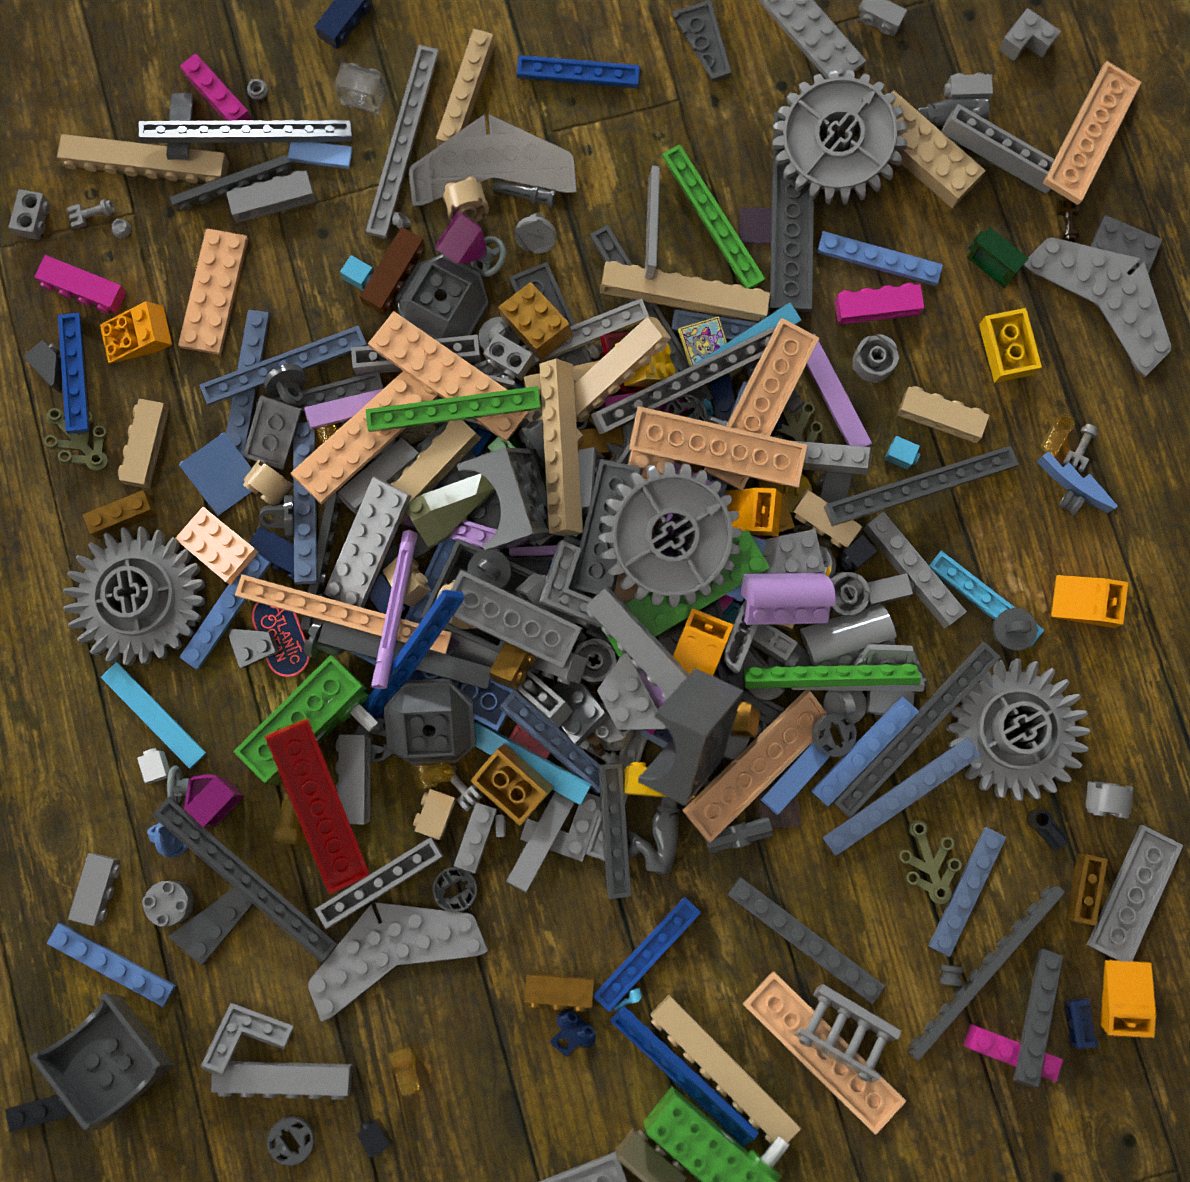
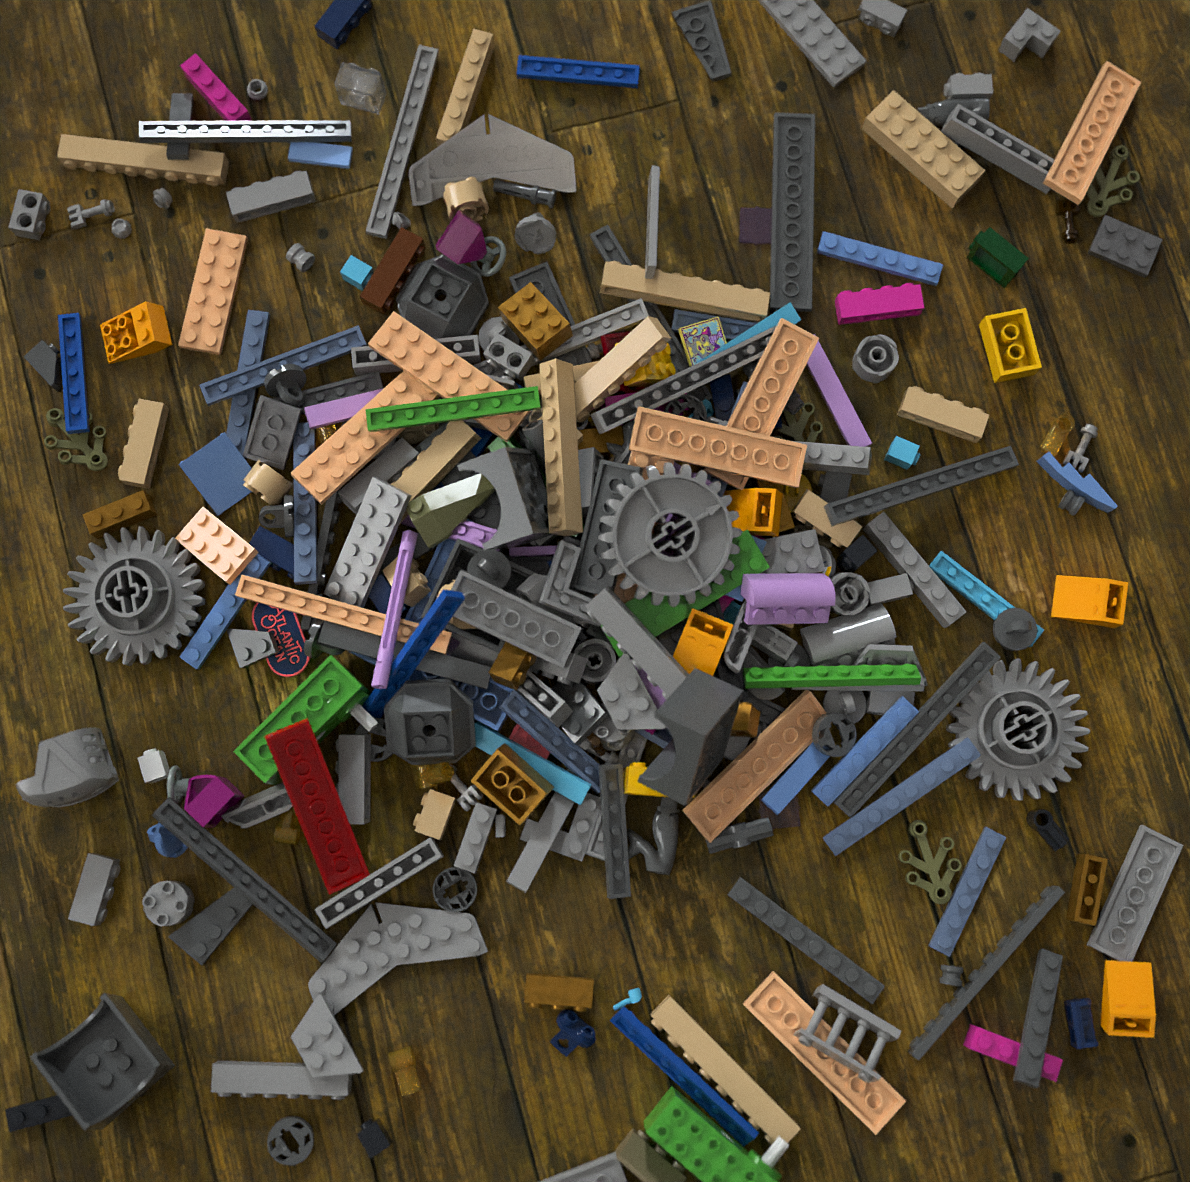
dark pink brick [34,255,127,314] -> none
medium blue plate [47,923,176,1007] -> none
medium azure tile [101,662,207,769] -> none
dark grey plate [170,154,293,212] -> none
light grey plate [201,1003,294,1076] -> none
blue plate [593,897,701,1011] -> none
bright green plate [662,144,765,289] -> none
light grey gear [772,70,908,204] -> none
light grey wing [1023,238,1171,377] -> none
light grey brick [1085,781,1134,818] -> none
none -> light grey piece [15,727,119,807]
none -> light grey plate [153,188,173,209]
none -> light grey brick [221,782,292,828]
none -> light grey wheel [286,243,315,272]
none -> light grey wing [291,994,364,1077]
none -> olive plant [1086,145,1140,217]

